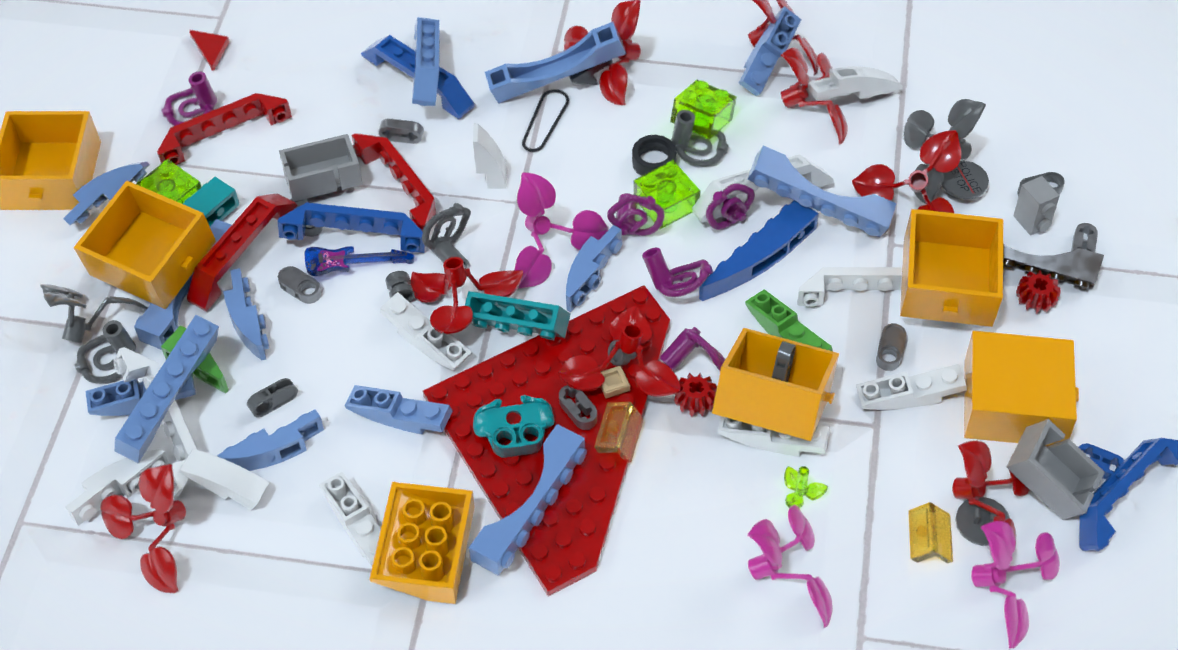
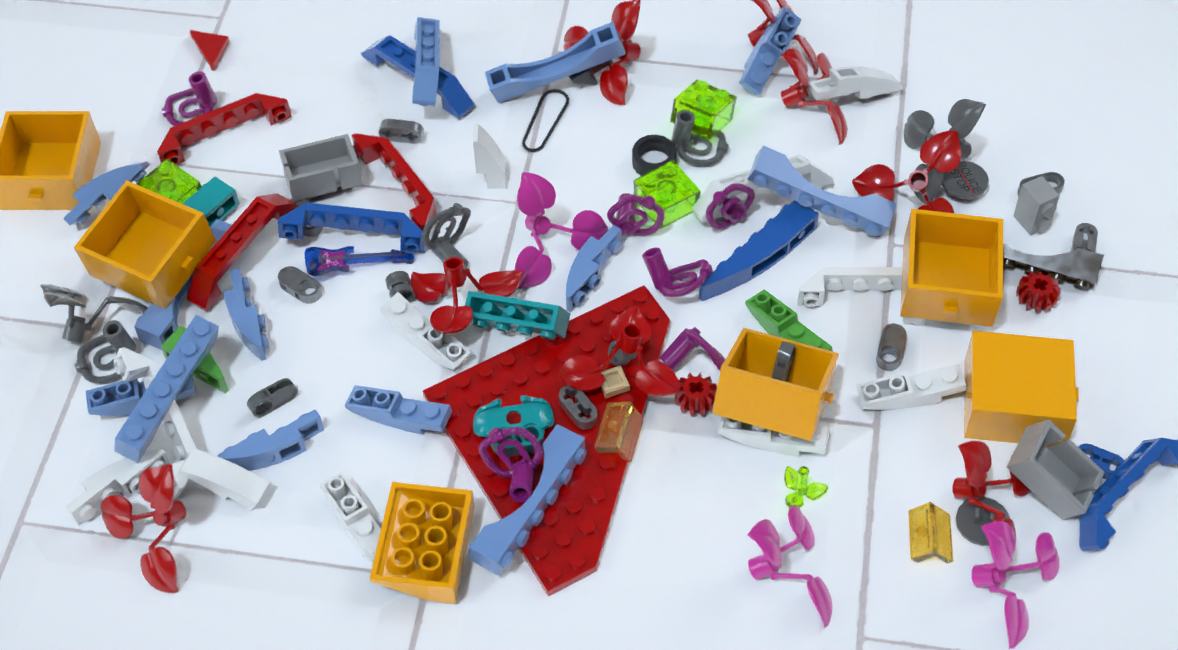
none -> magenta piece [478,426,543,502]

